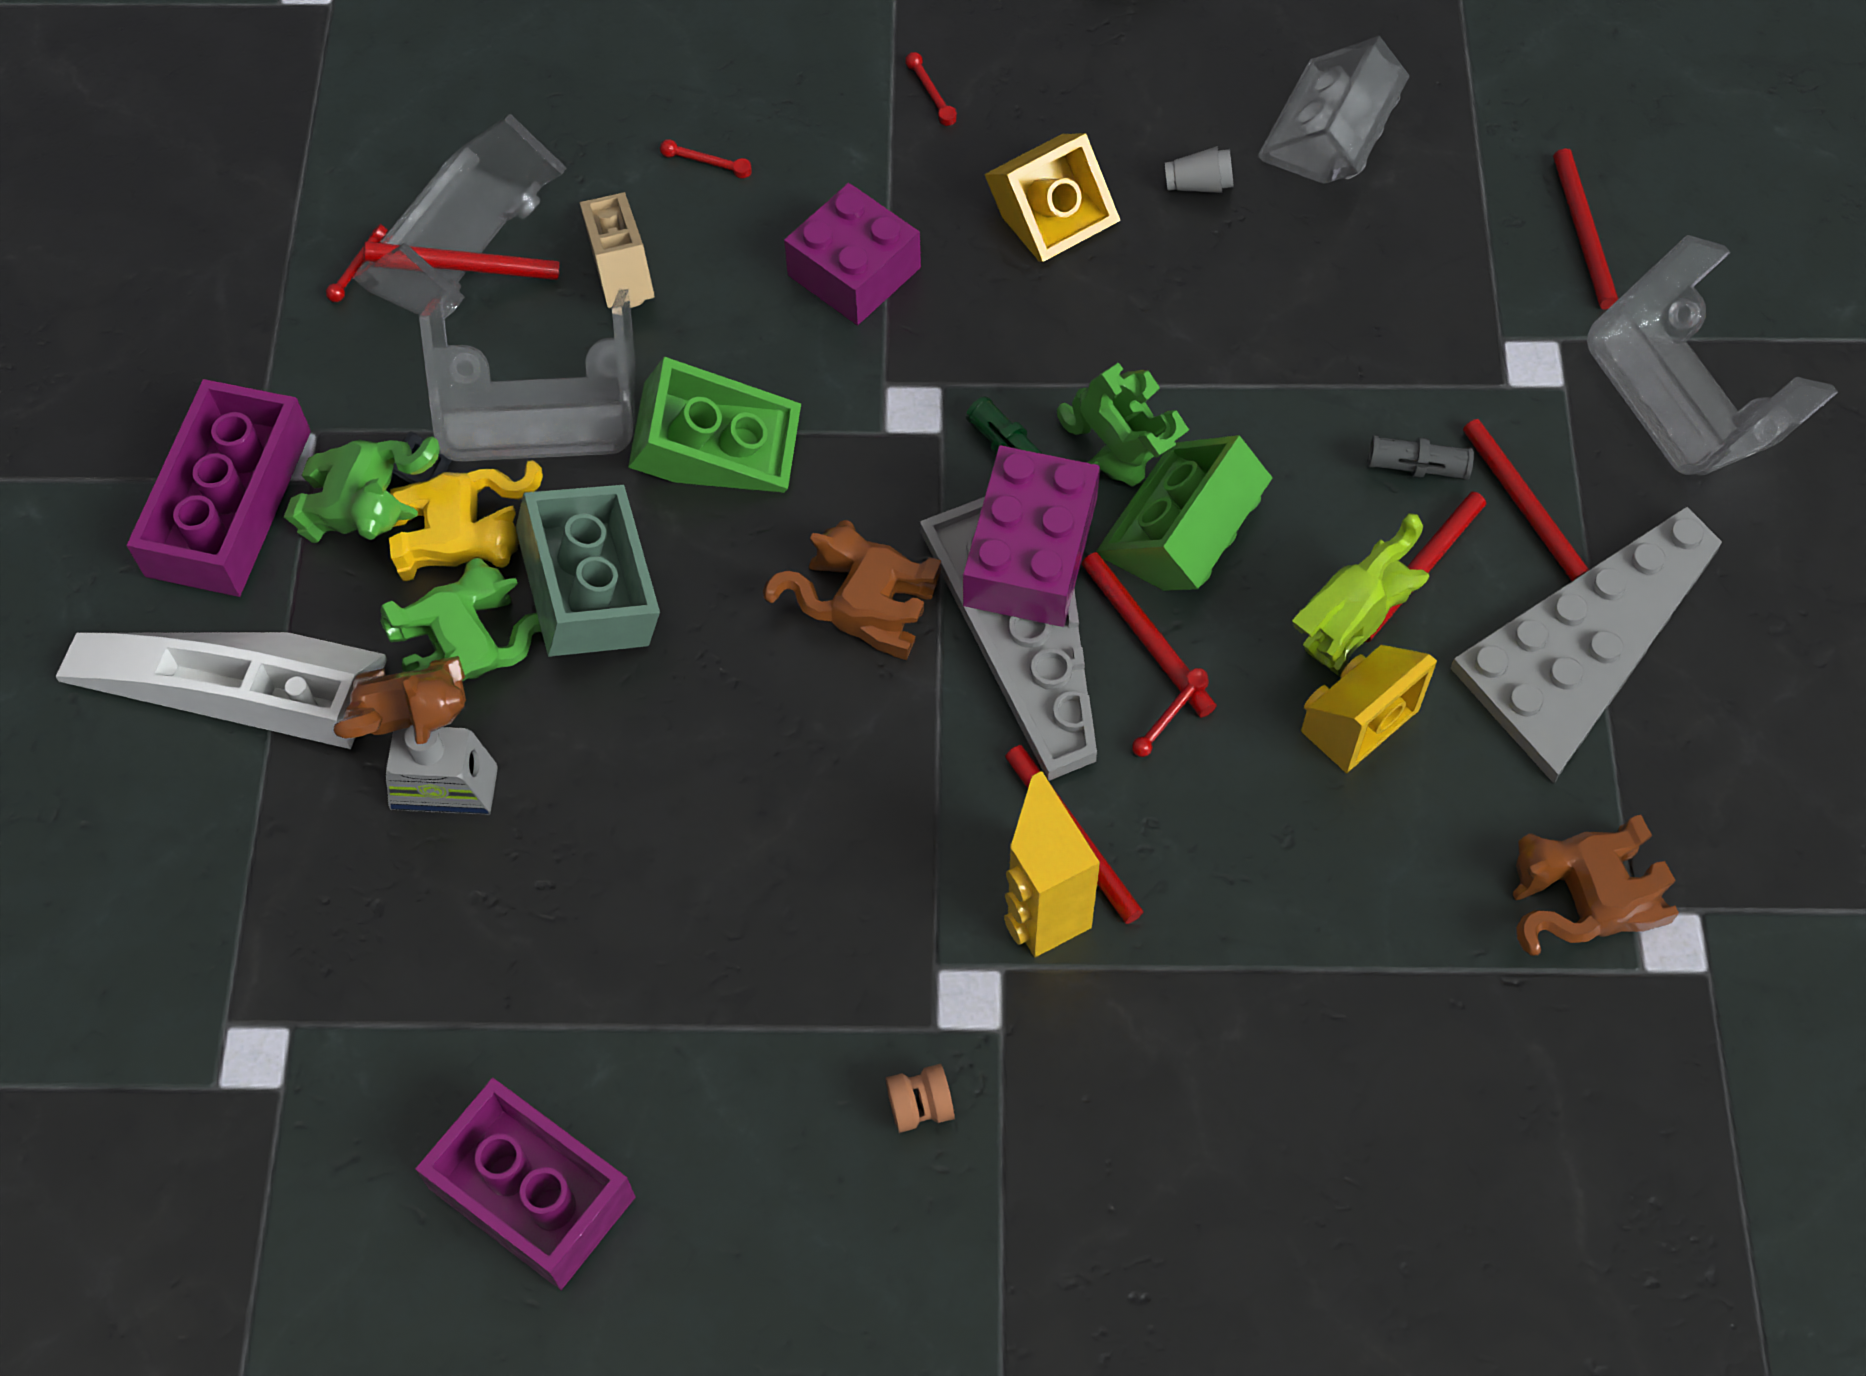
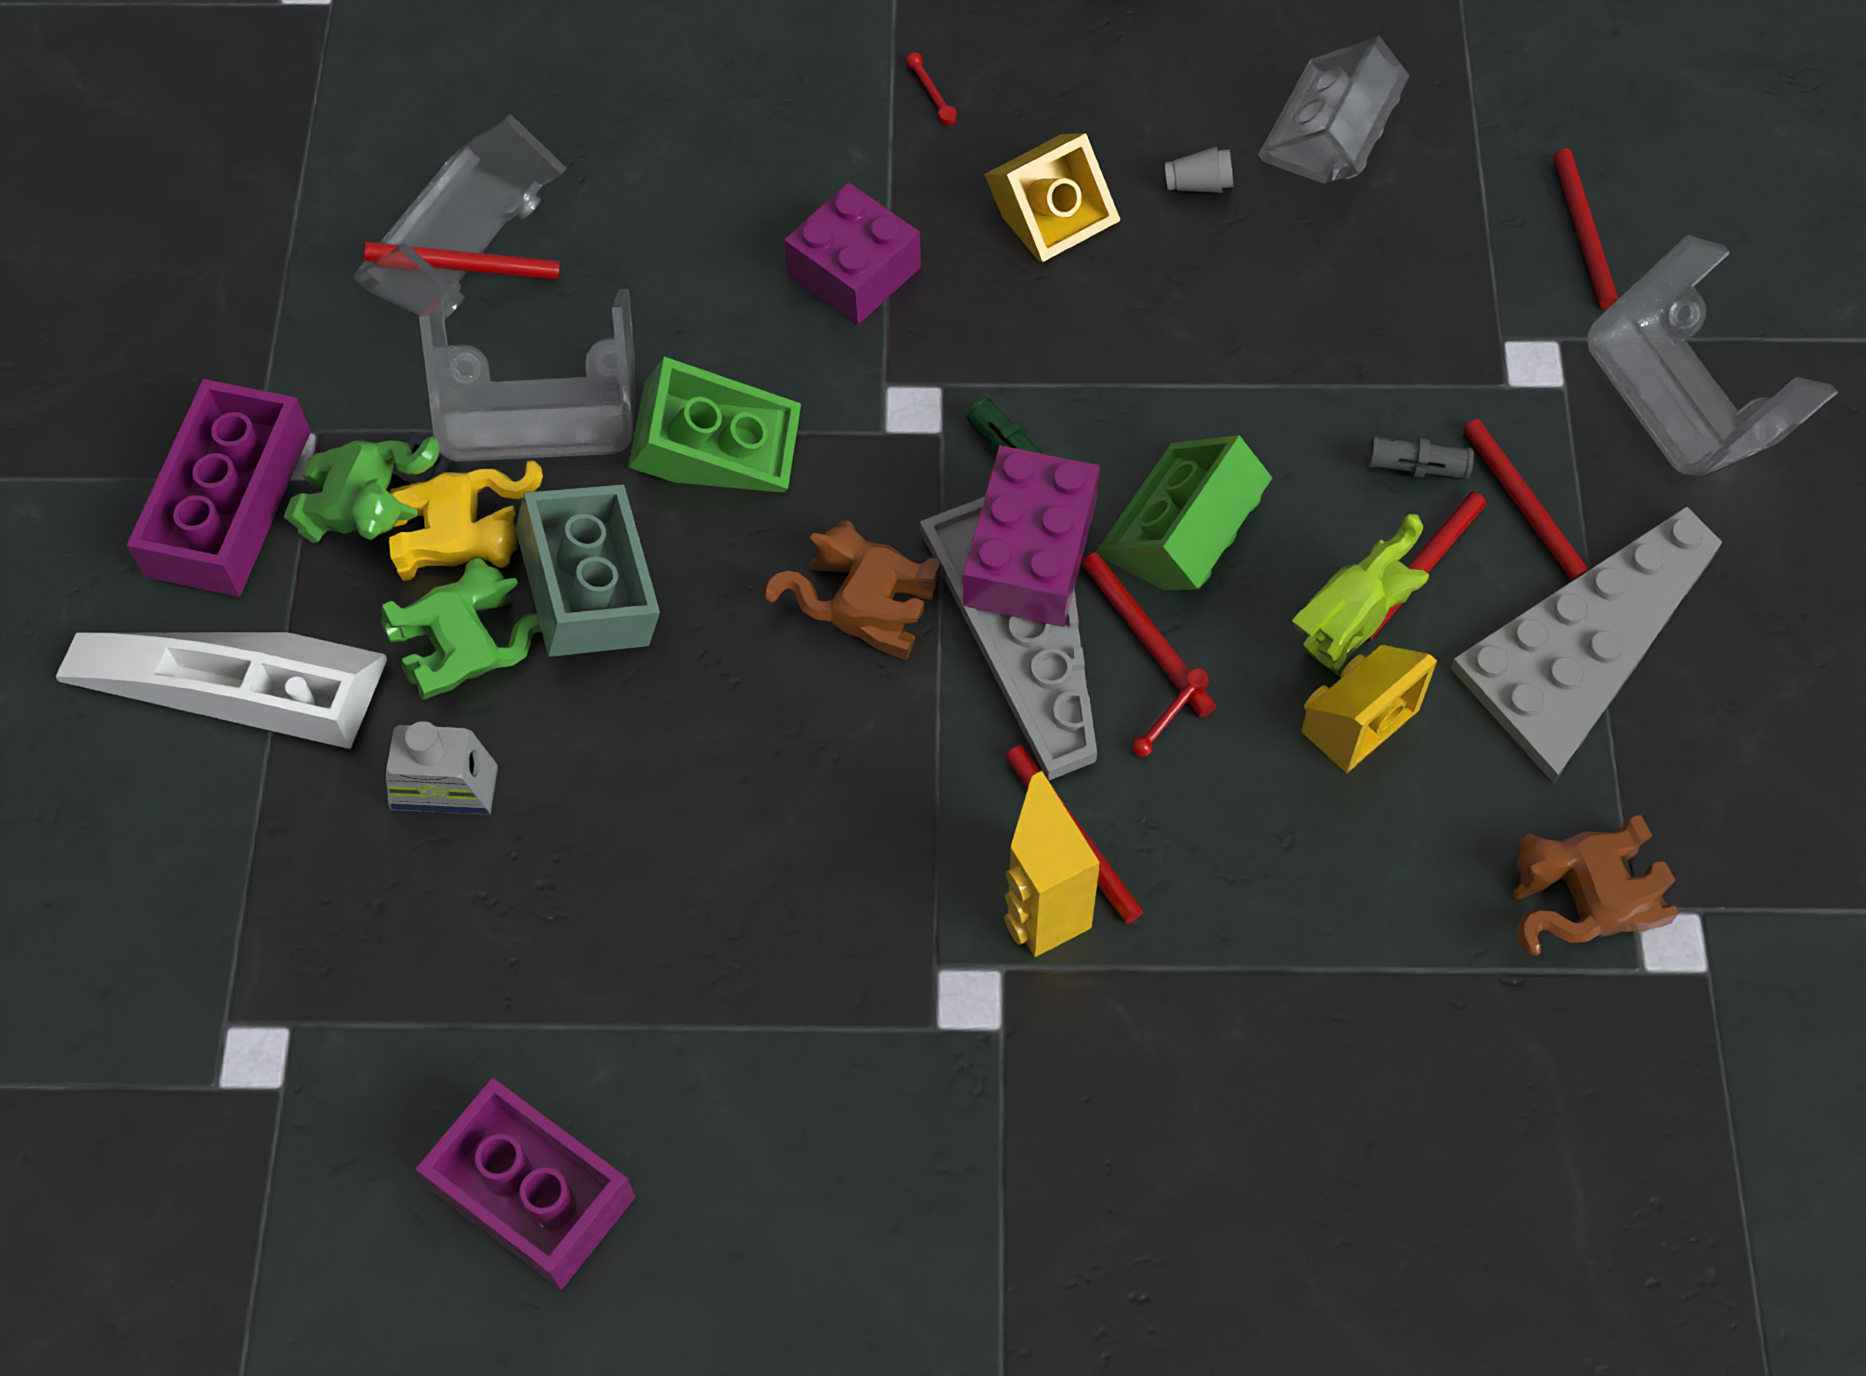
red hinge [326,223,388,302] -> none
dark orange animal [333,656,466,744] -> none
tan slope [579,192,655,308] -> none
red hinge [660,139,752,179] -> none
nougat wheel [885,1064,955,1133] -> none
bright green animal [1057,363,1189,487] -> none

